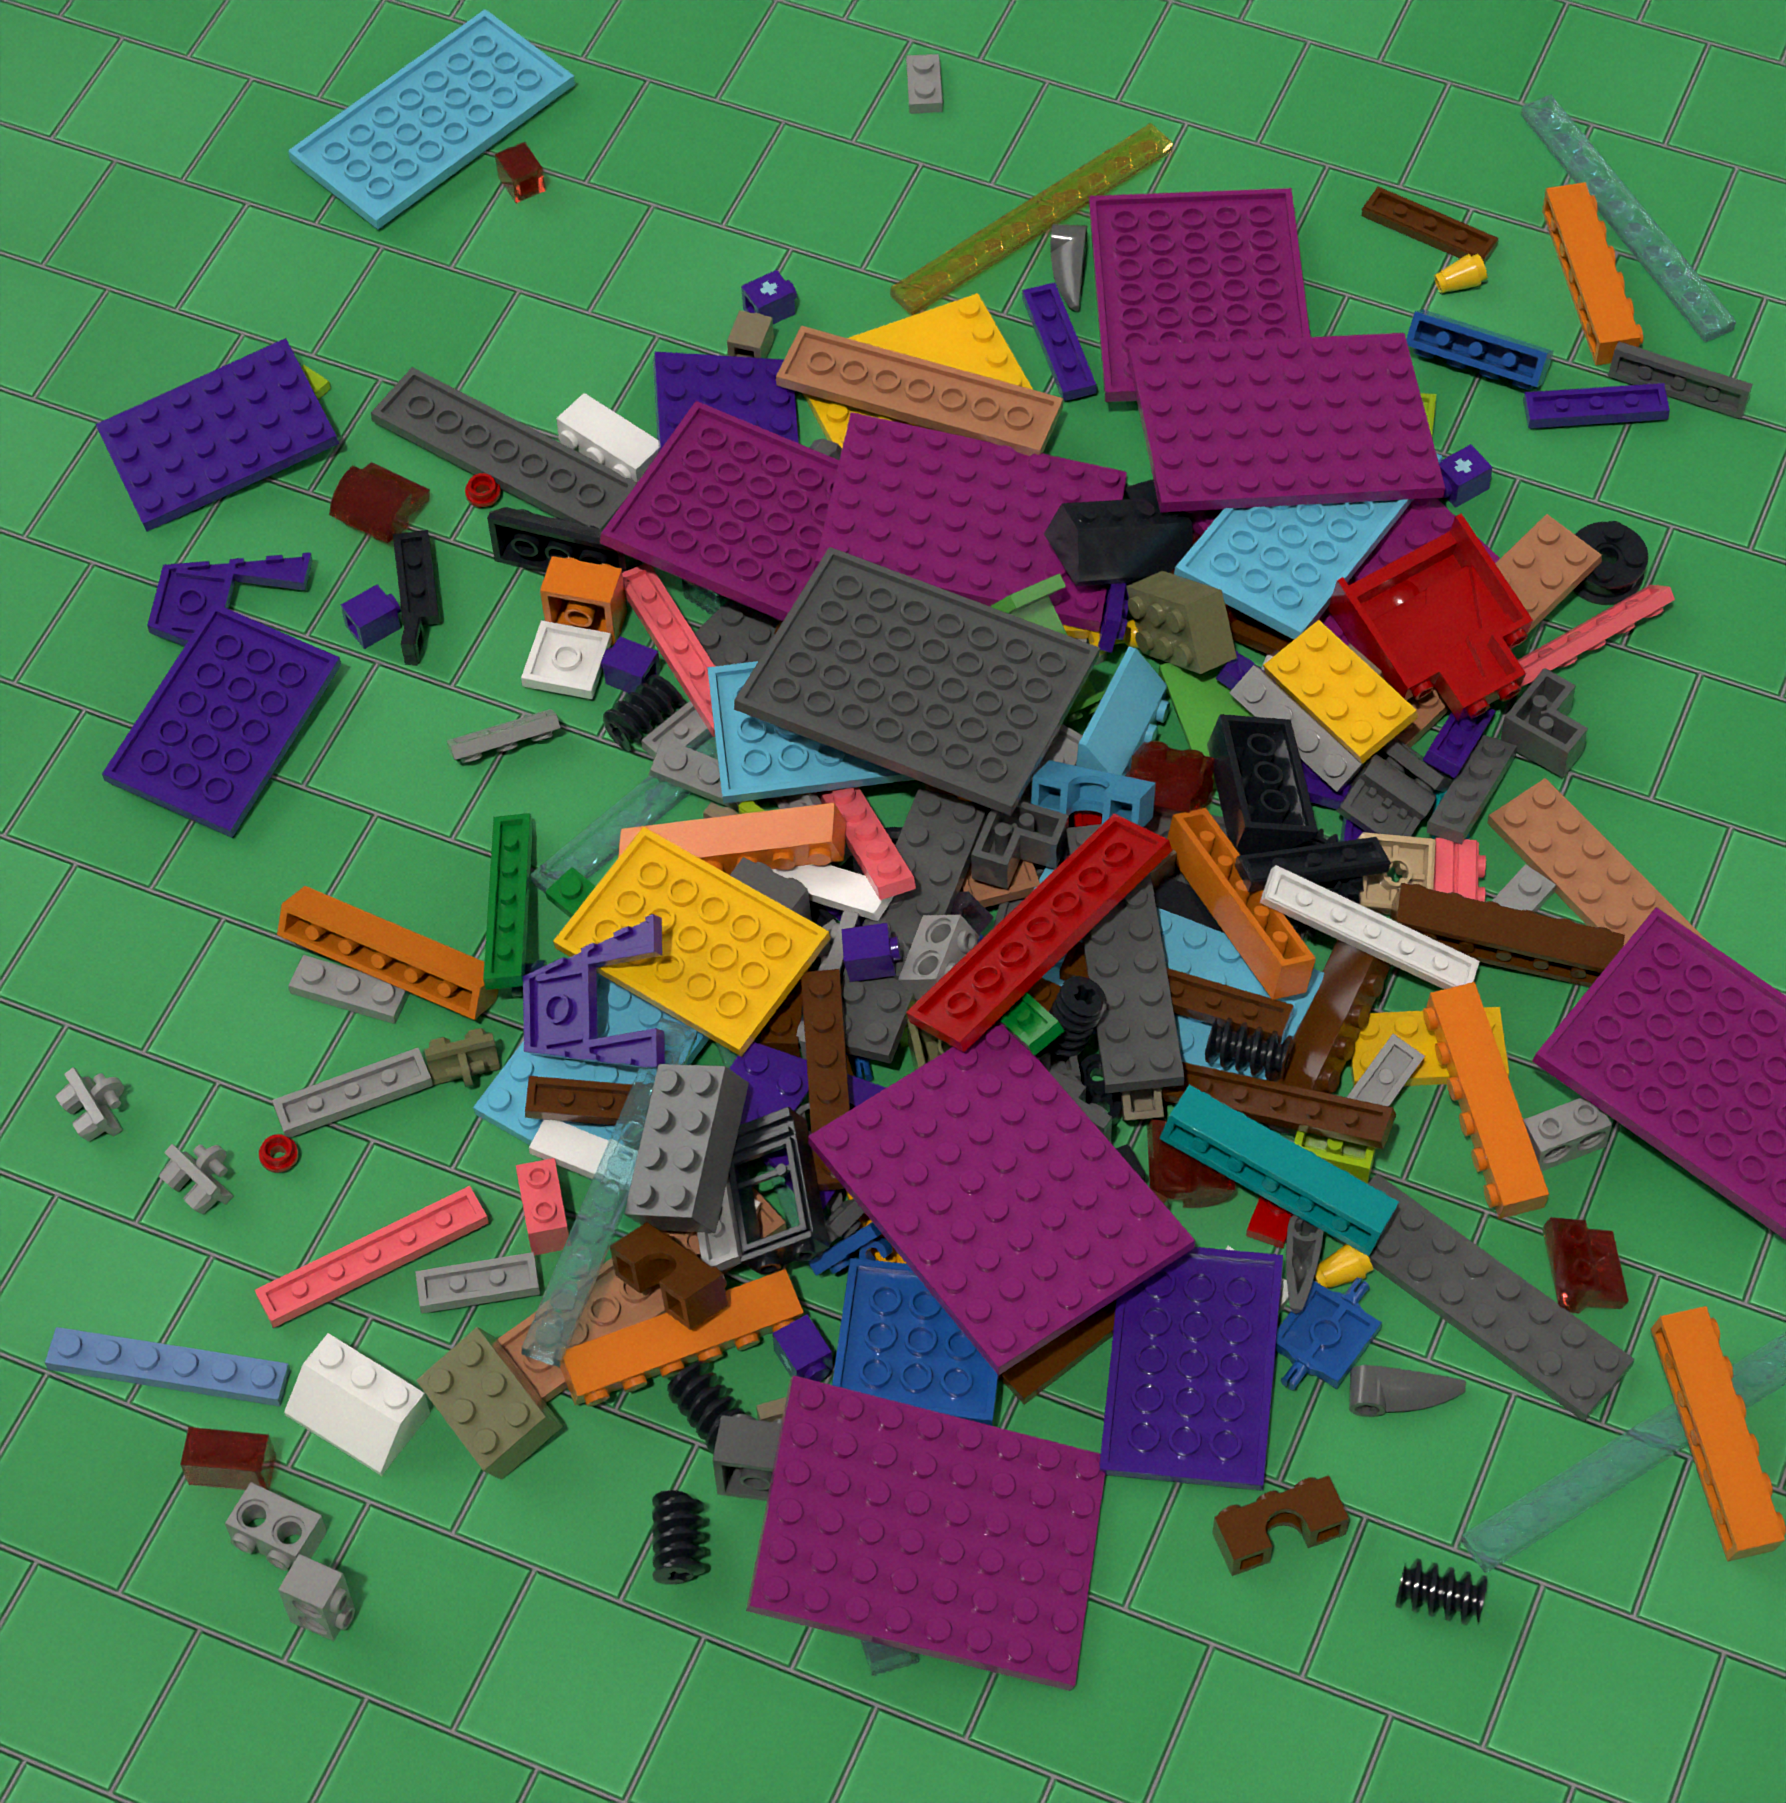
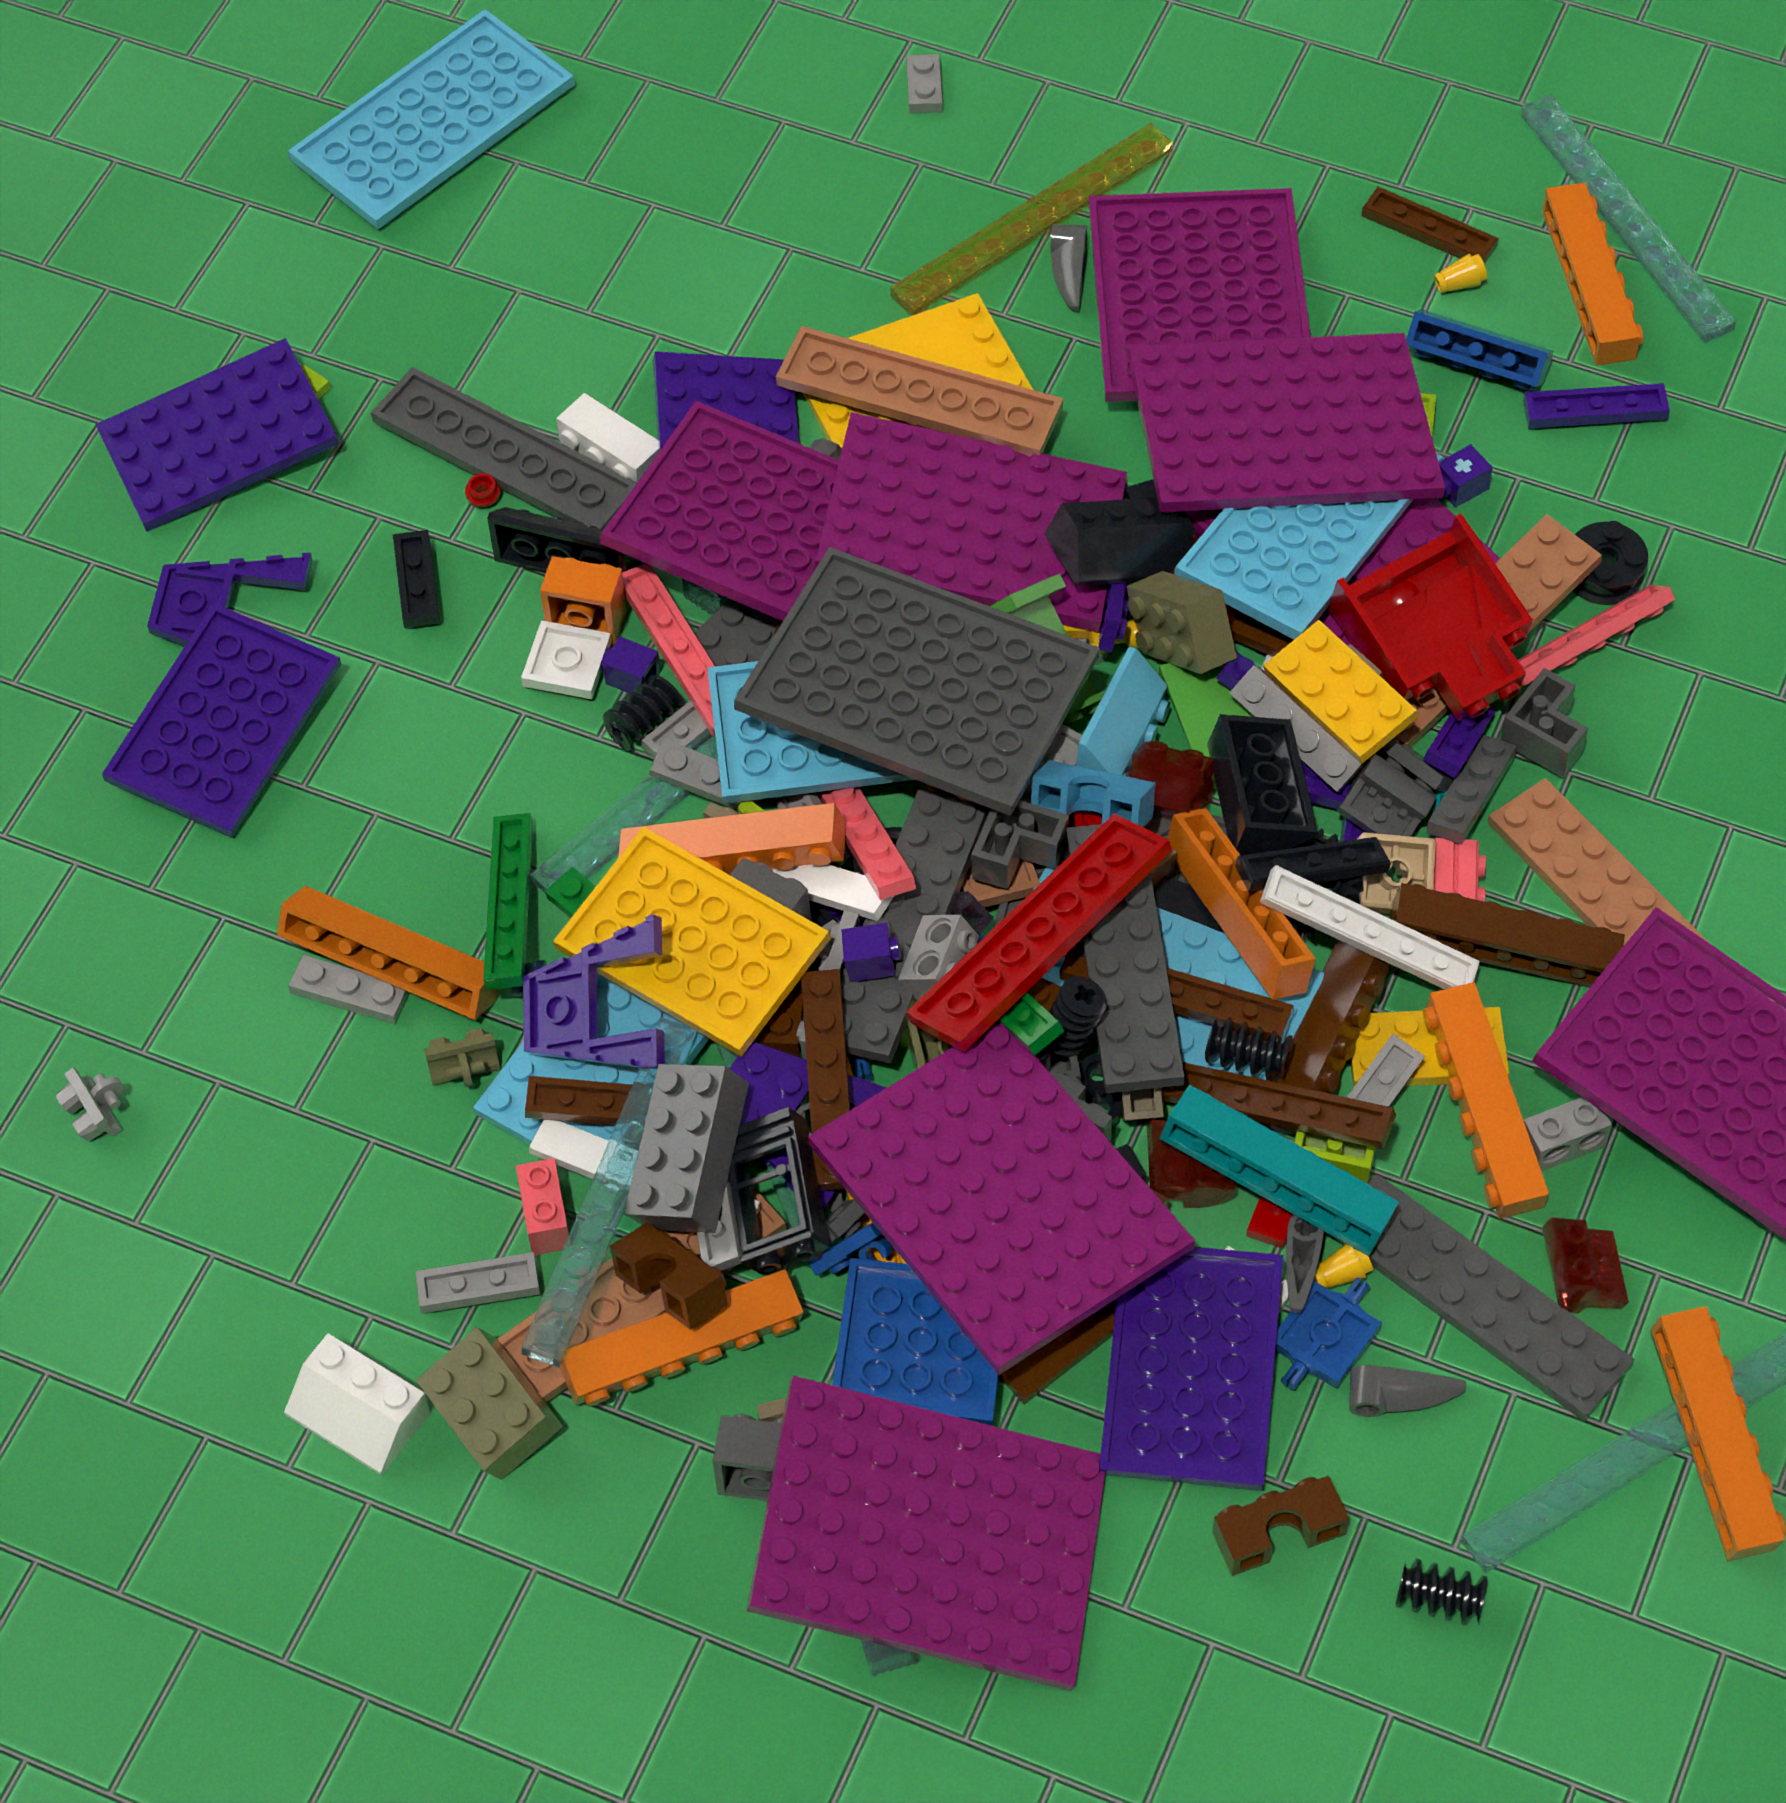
medium blue plate [45,1327,290,1406] -> none
light grey hips [159,1144,233,1214] -> none
clear red brick [180,1427,276,1490] -> none
light grey brick [225,1482,327,1571] -> none
coral plate [255,1186,489,1328] -> none
red plate [259,1134,298,1173] -> none
light grey plate [272,1047,433,1138] -> none
light grey brick [278,1554,355,1641] -> none
clear red brick [329,462,430,543] -> none
dark purple brick [341,584,401,649] -> none
black tile [401,614,425,666] -> none
light grey plate [446,709,560,763] -> none
clear red brick [495,142,546,203] -> none
black piece [652,1490,705,1584] -> none
black piece [667,1360,745,1452] -> none
dark tan brick [727,310,774,358] -> none
dark purple brick [741,270,797,324] -> none
dark purple brick [772,1314,833,1382] -> none
dark purple plate [1022,282,1097,401] -> none
light grey plate [1492,864,1556,912] -> none
dark grey plate [1608,342,1753,419] -> none

